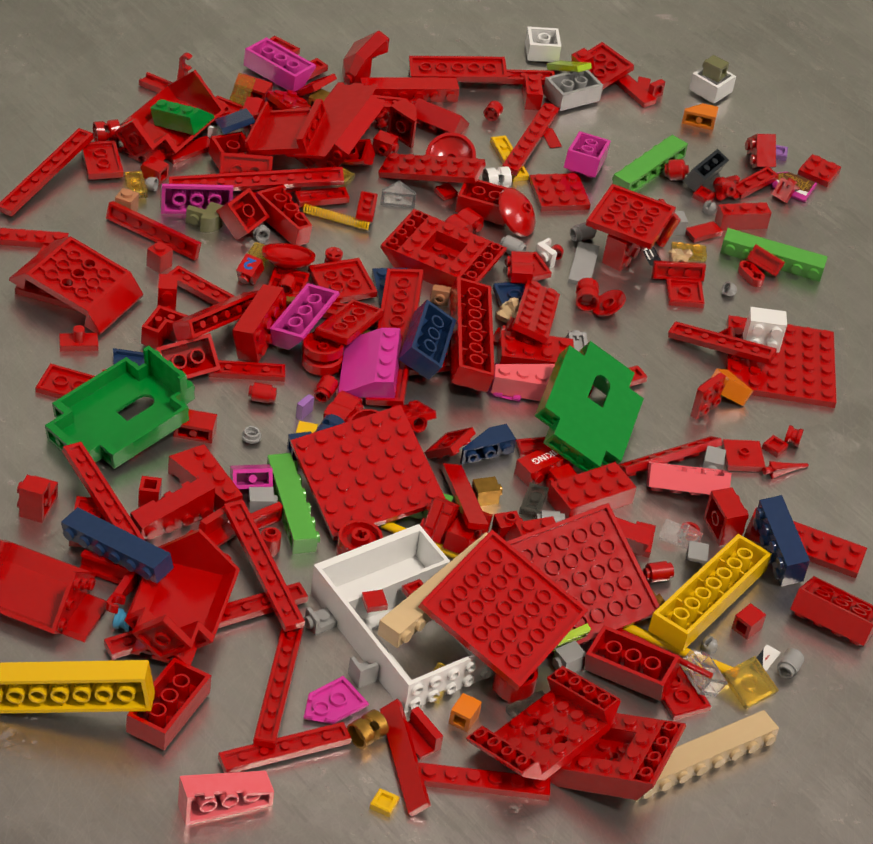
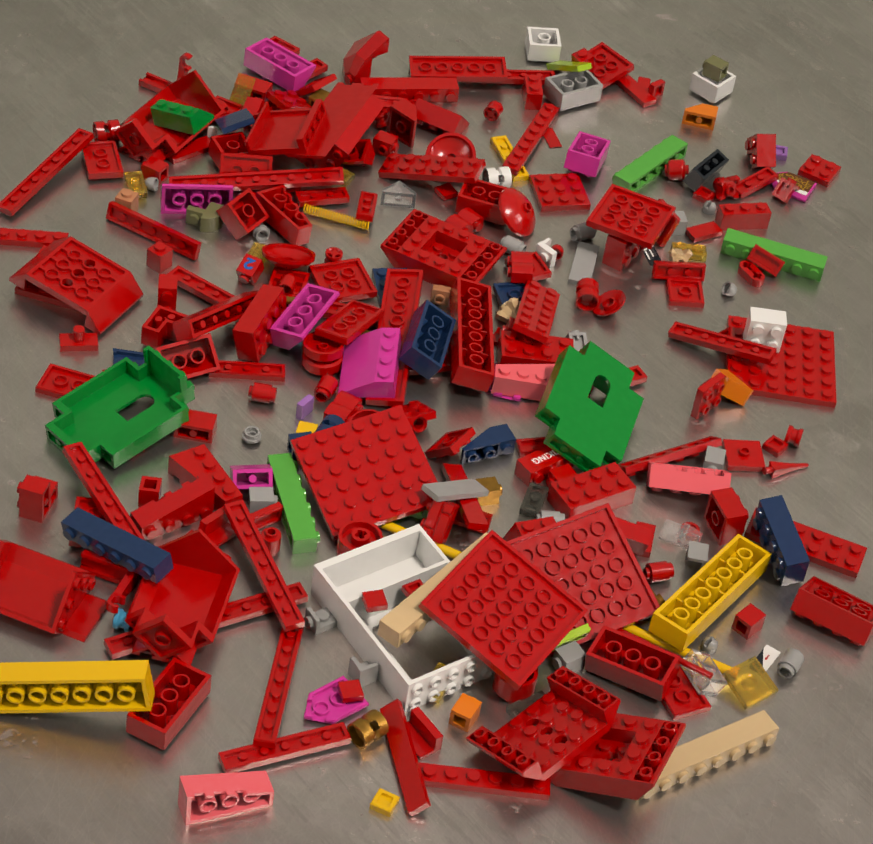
red brick [443,514,483,554] -> none
red brick [492,510,523,538] -> none
none -> red tile [337,679,364,703]
none -> light grey piece [421,478,489,502]

